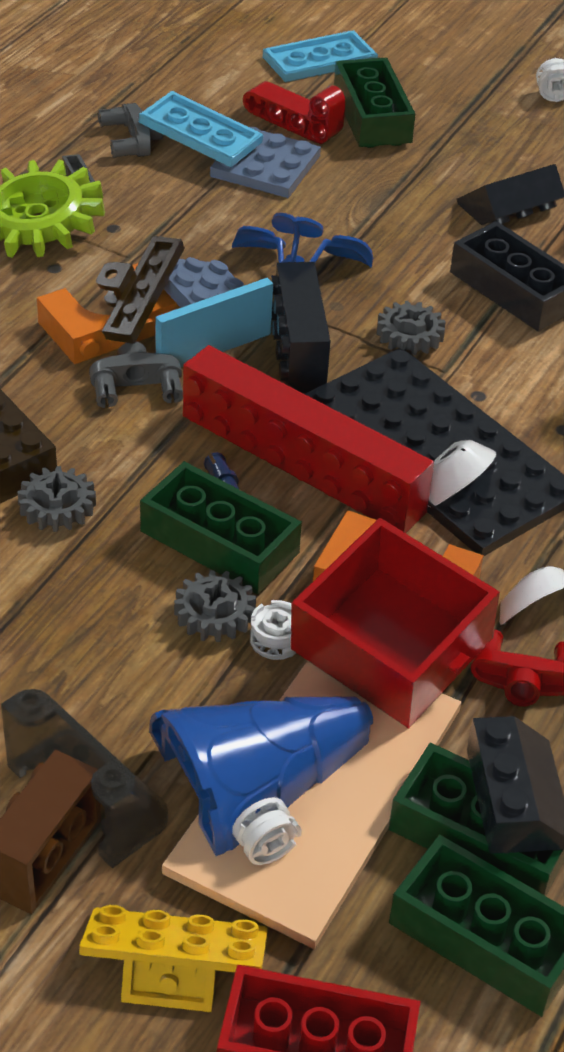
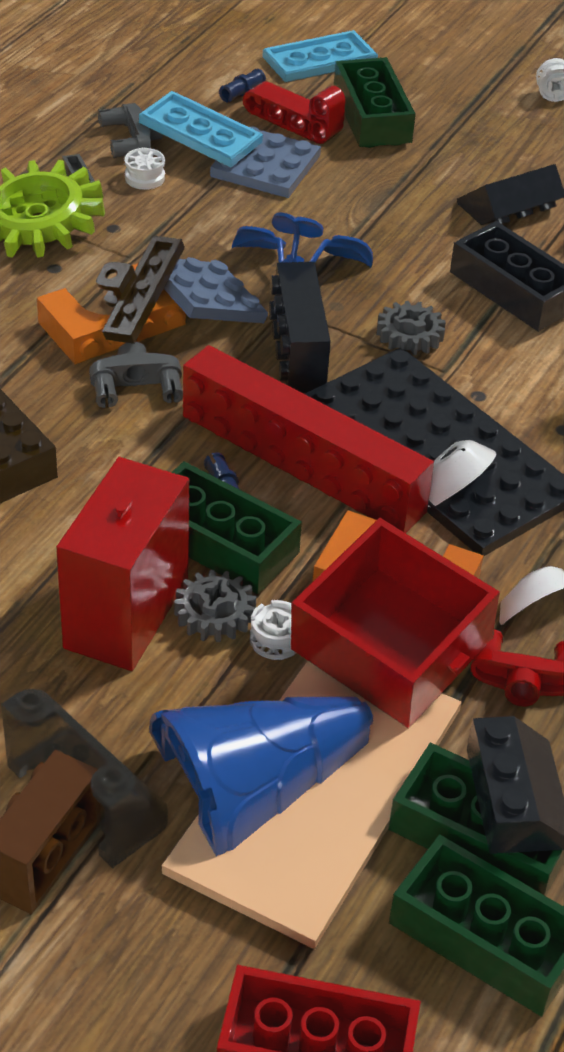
dark grey gear [18,466,96,532] -> none
yellow bracket [79,905,268,1012] -> none
medium azure tile [155,278,273,367] -> none
white wheel [232,797,302,865] -> none
none -> red container [56,456,189,672]
none -> white wheel [125,148,165,190]
none -> dark blue pin [219,69,266,102]

